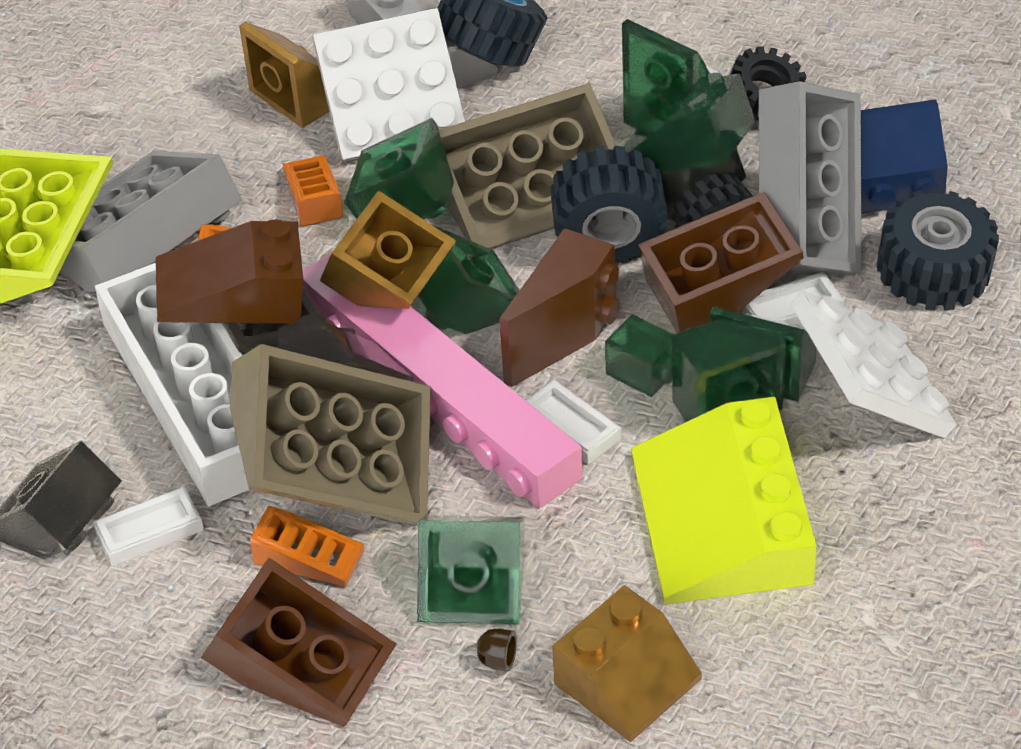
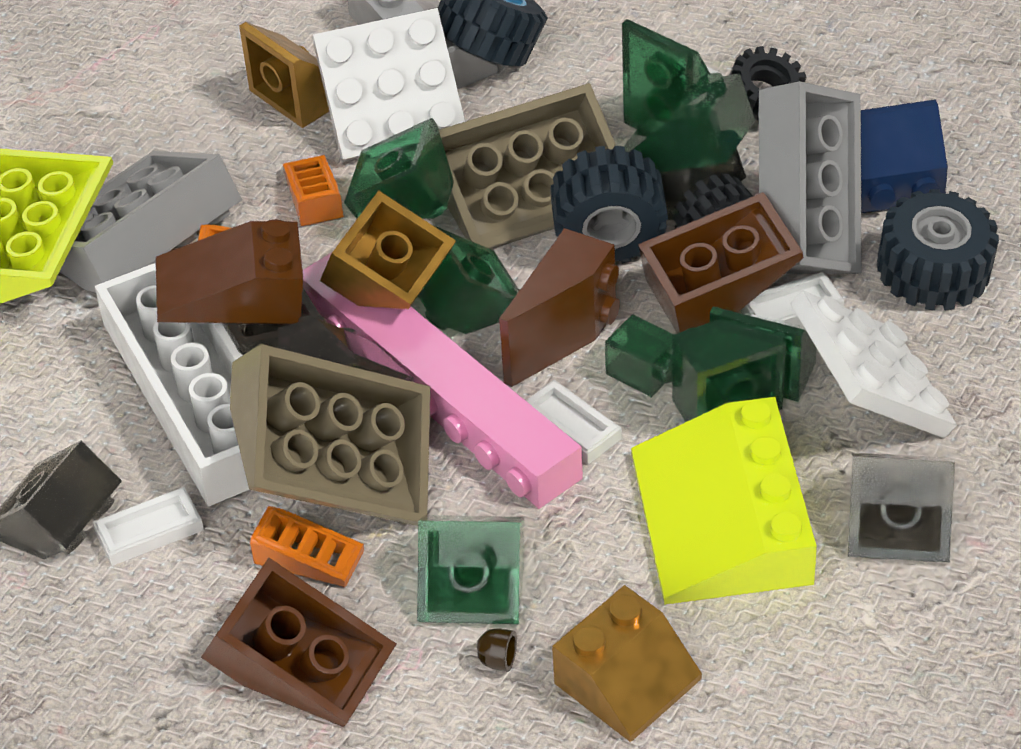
none -> clear smoke slope [848,452,955,563]

